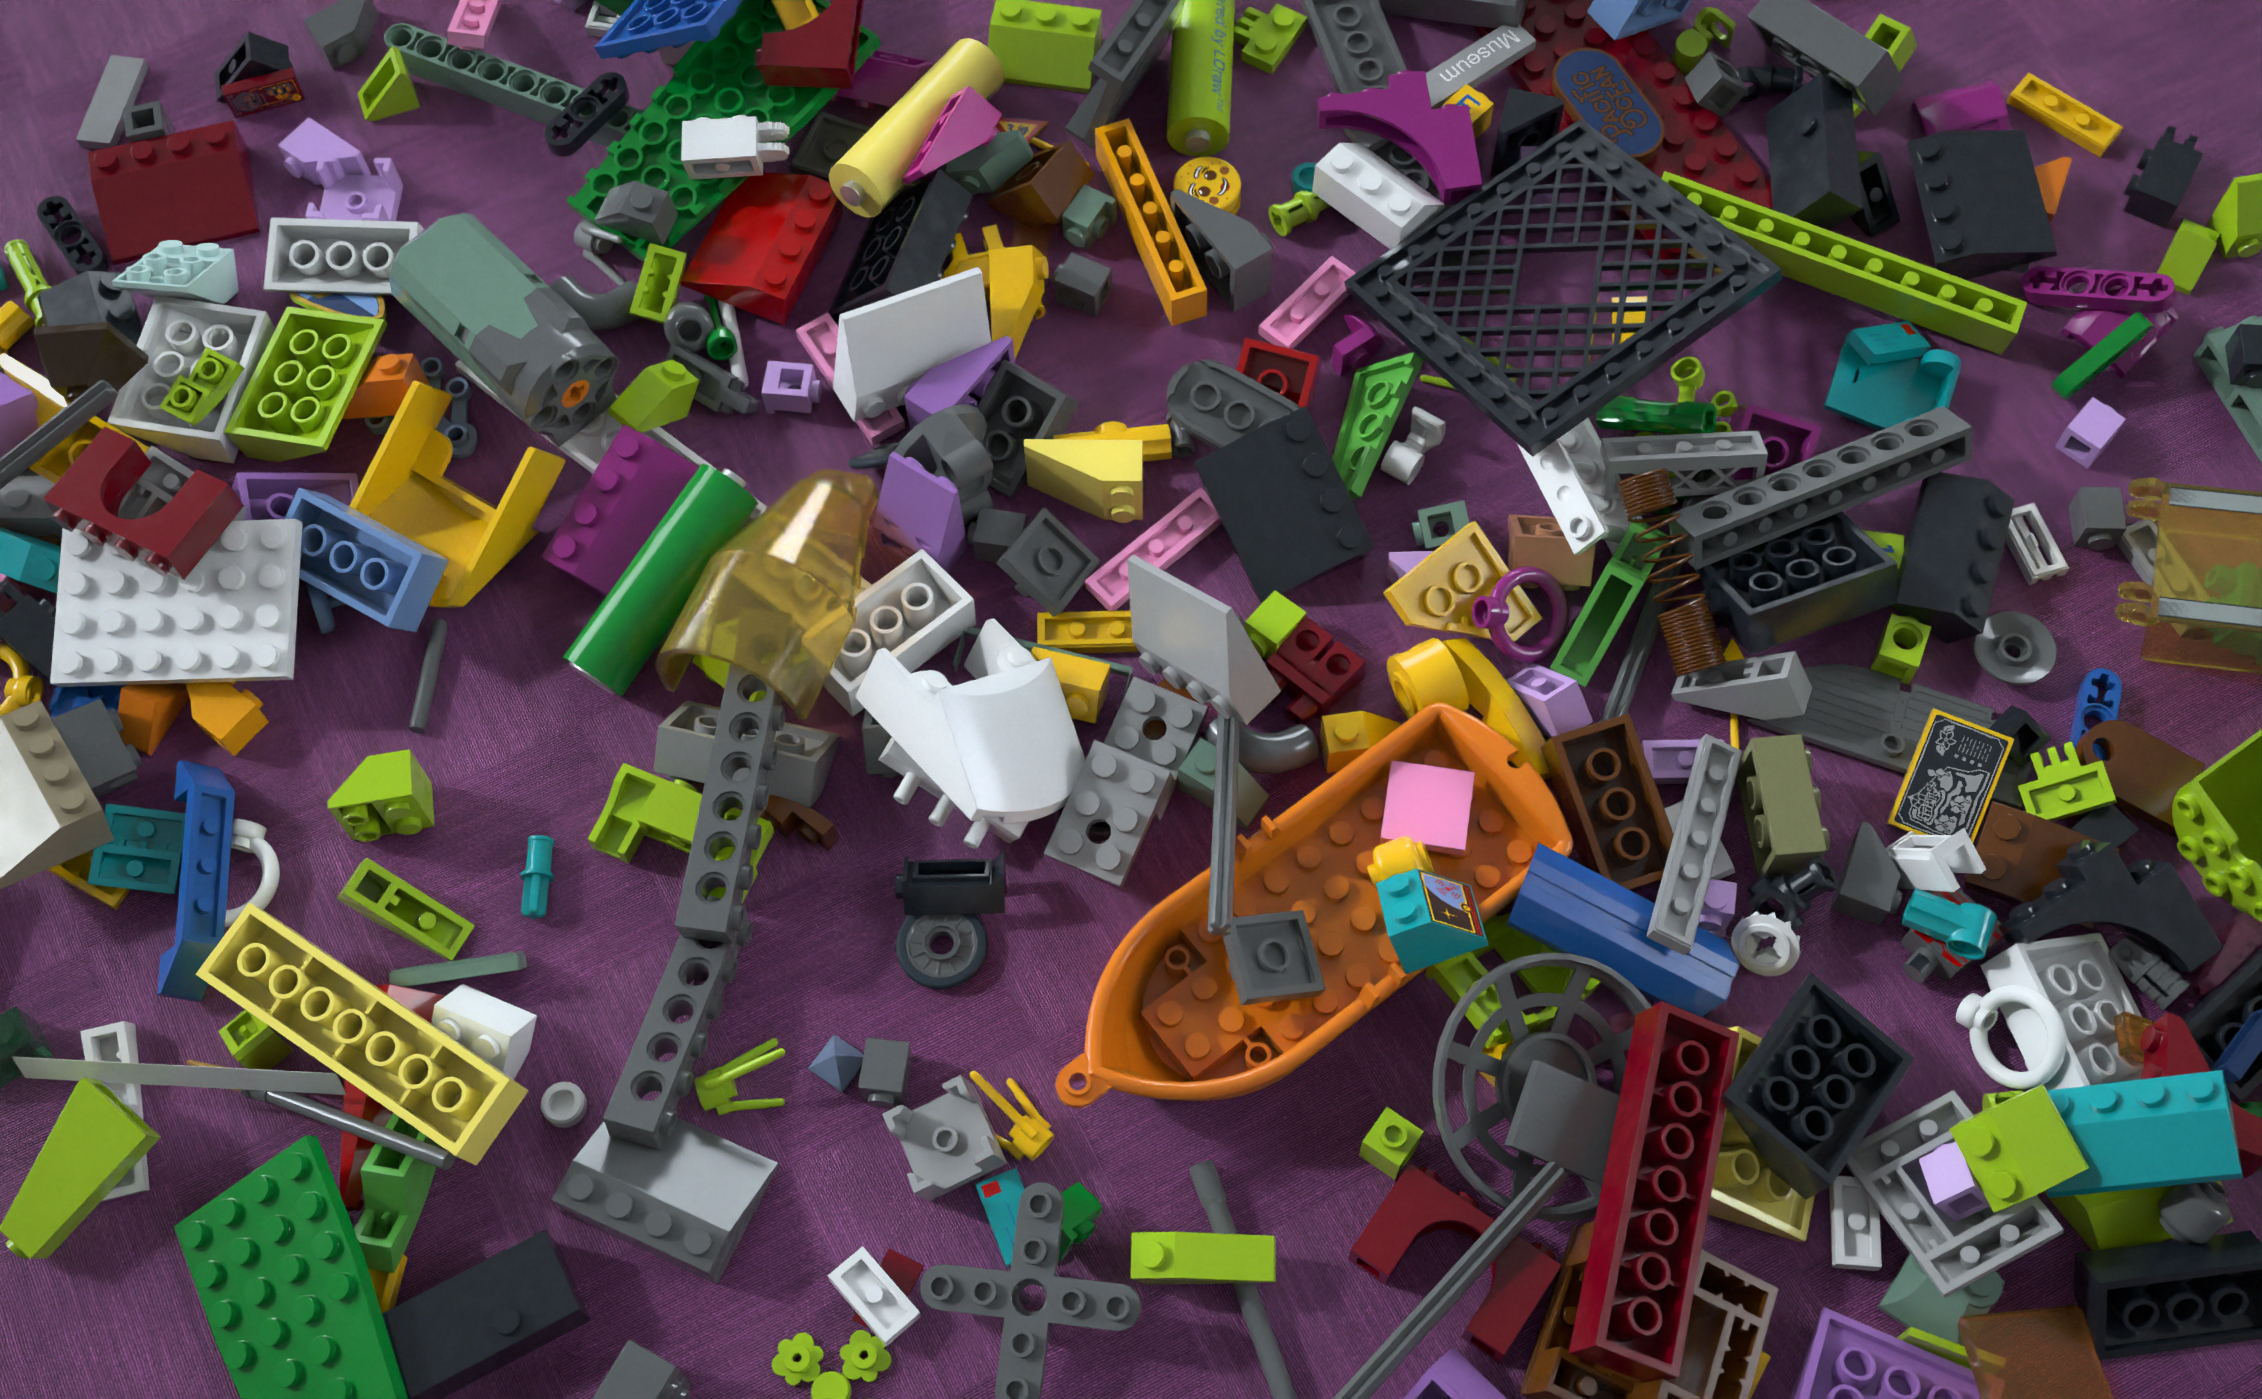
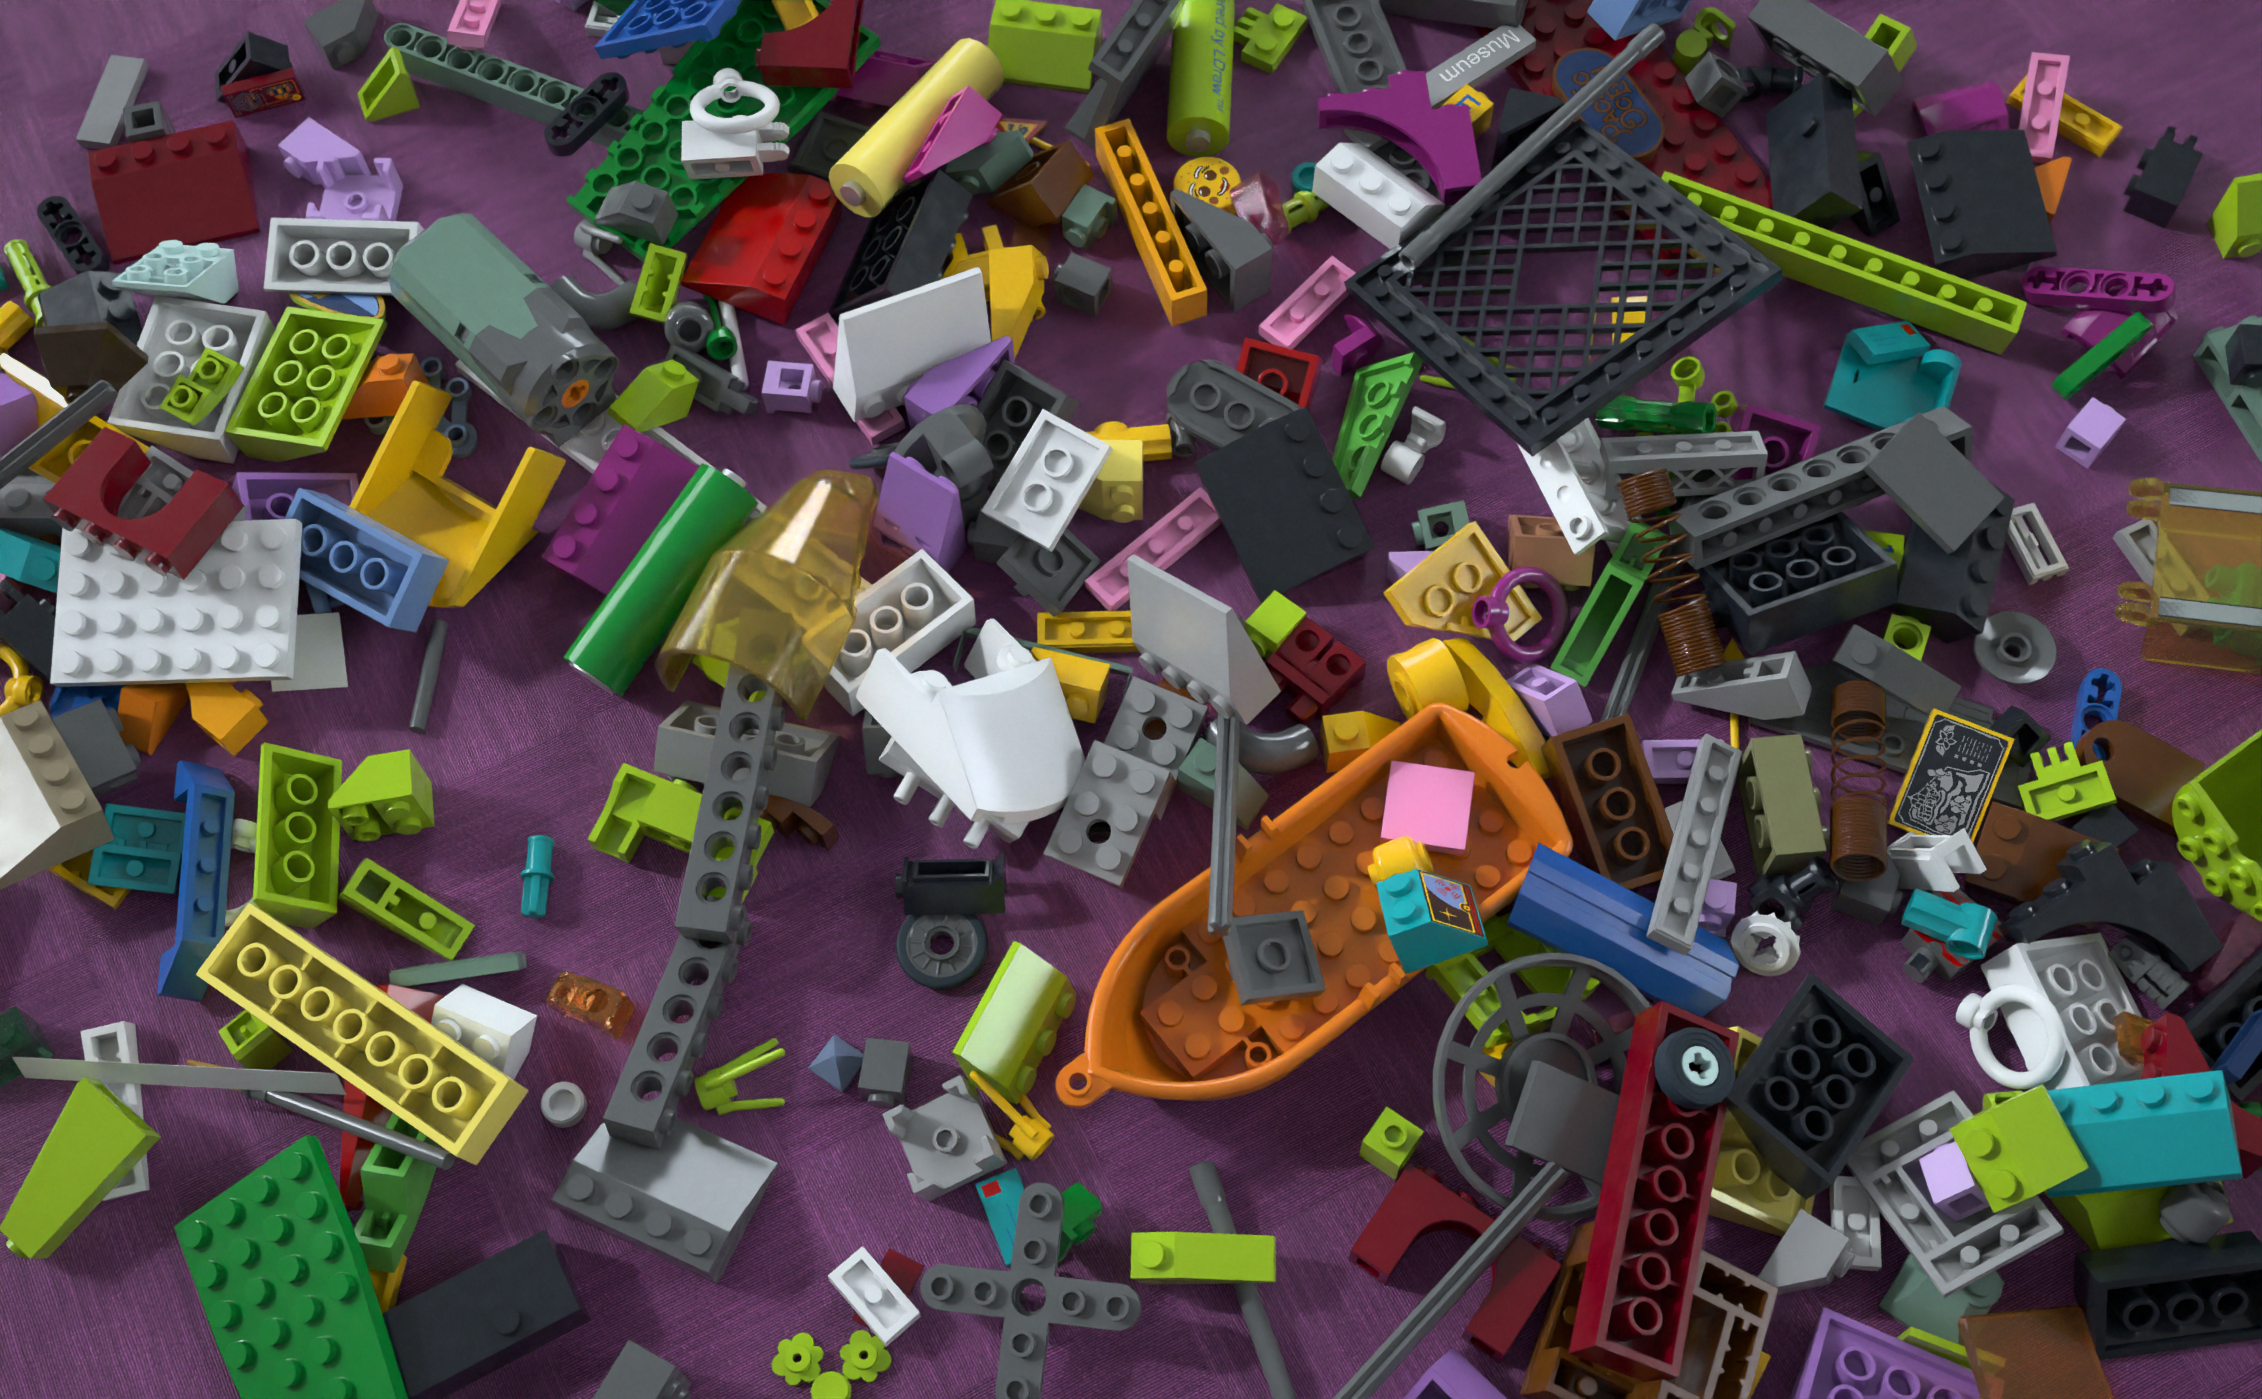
dark grey brick [2068,486,2127,551] -> none
lime slope [2157,218,2220,296] -> none
none -> lime slope [253,742,342,929]
none -> white sticker [271,612,348,692]
none -> clear orange leg [544,971,636,1040]
none -> white piece [690,68,780,134]
none -> lime slope [952,941,1076,1105]
none -> white plate [982,409,1113,552]
none -> clear pink piece [1229,170,1289,246]
none -> dark grey piece [1399,23,1665,270]
none -> black bush [1654,1027,1735,1110]
none -> light grey slope [1758,1209,1855,1295]
none -> dark grey slope [1829,625,1962,716]
none -> reddish brown piece [1830,680,1888,882]
none -> dark grey tile [1863,412,2005,554]
none -> bright pink plate [2018,52,2070,163]

